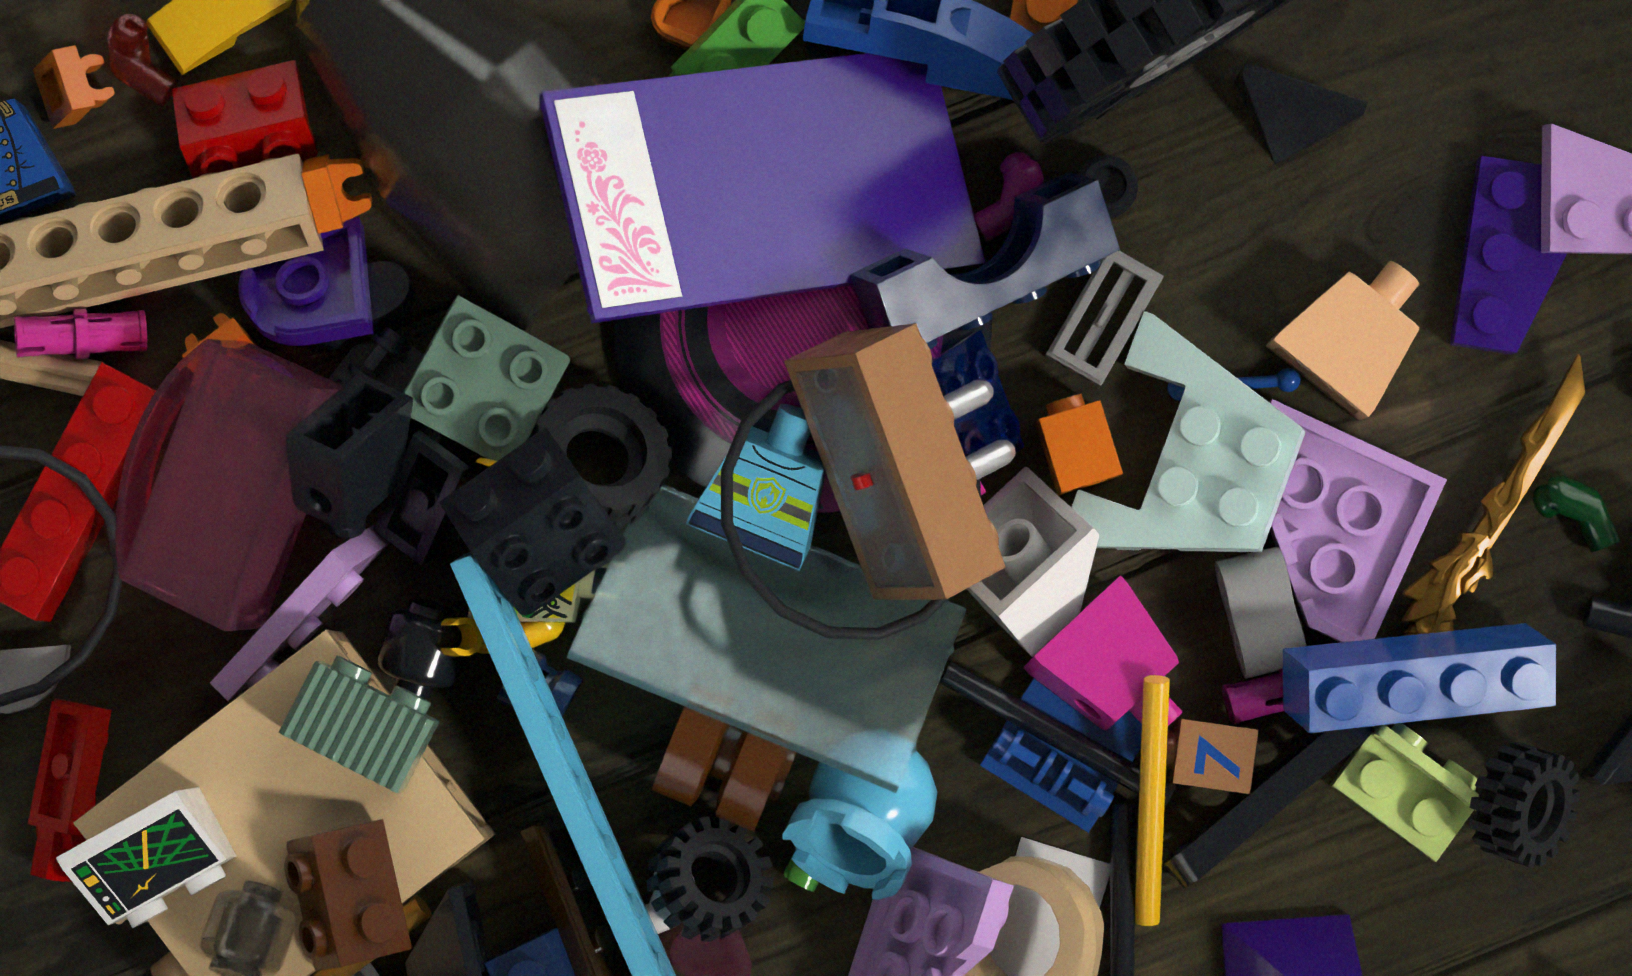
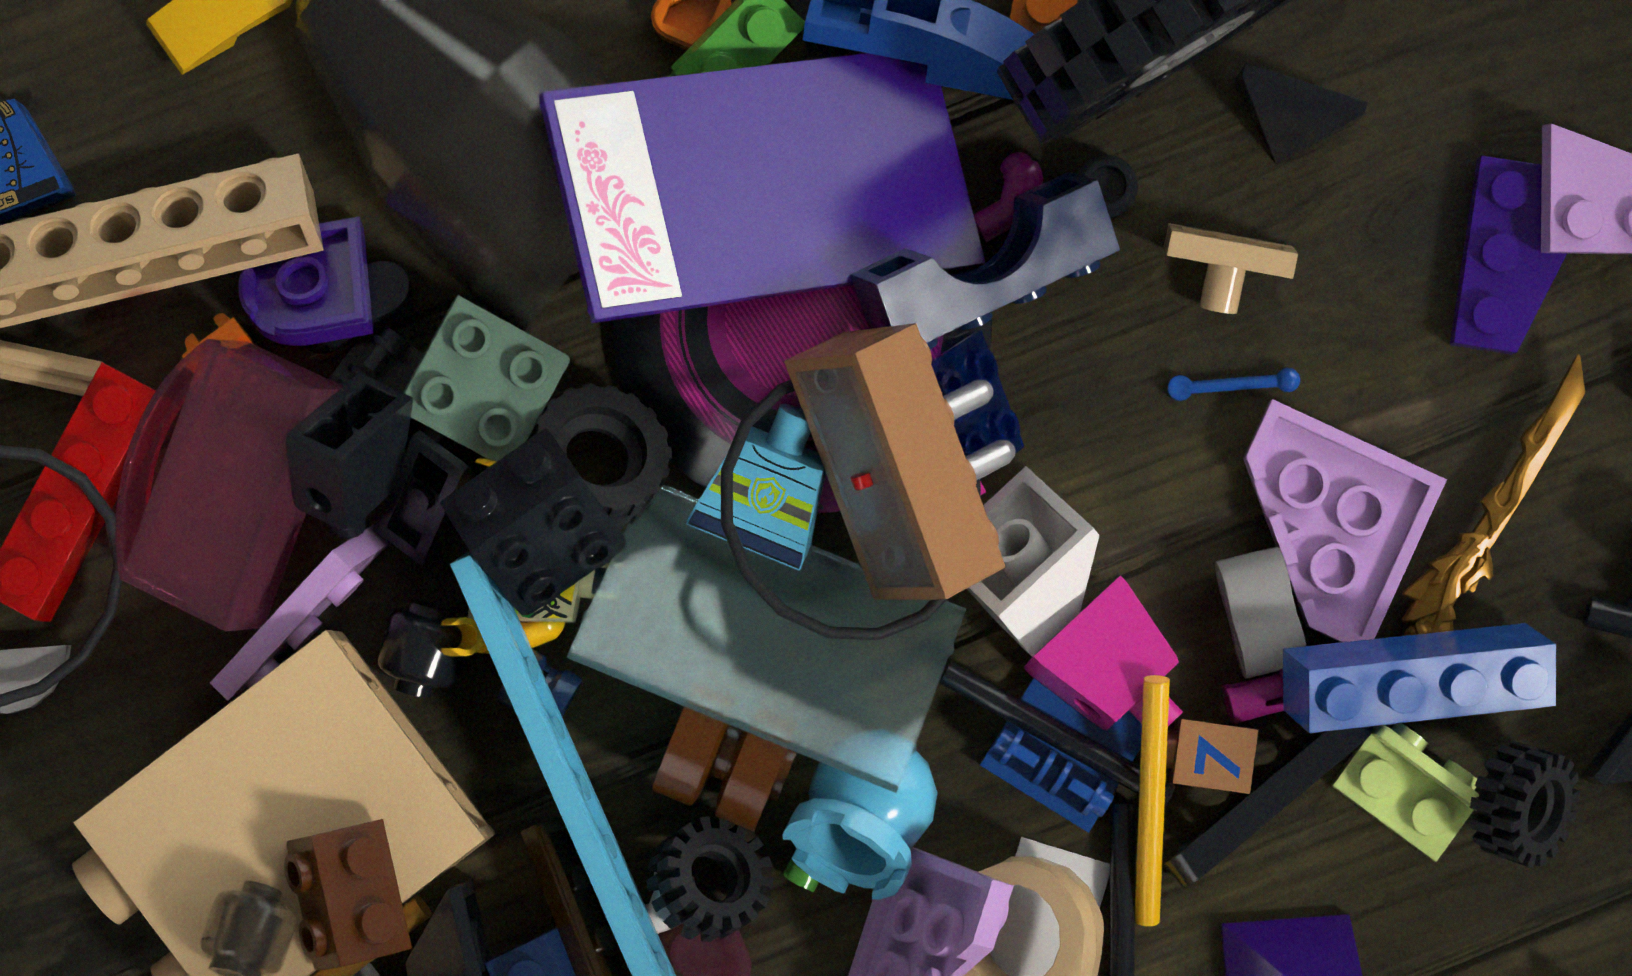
dark pink pin [14,308,147,360] -> none
red hinge [28,698,112,882] -> none
orange tile [33,45,115,129] -> none
slope [56,787,237,928] -> none
clear red arm [107,13,178,107] -> none
red bracket [172,60,318,179] -> none
sand green brick [278,655,439,793] -> none
orange tile [301,154,372,234] -> none
orange brick [1035,394,1123,496] -> none
light grey tile [1045,251,1164,388] -> none
light aqua wing [1071,311,1306,552] -> none
light nougat torso [1266,261,1419,421] -> none
dark green arm [1533,476,1621,553] -> none
none -> tan tile [1164,223,1298,314]

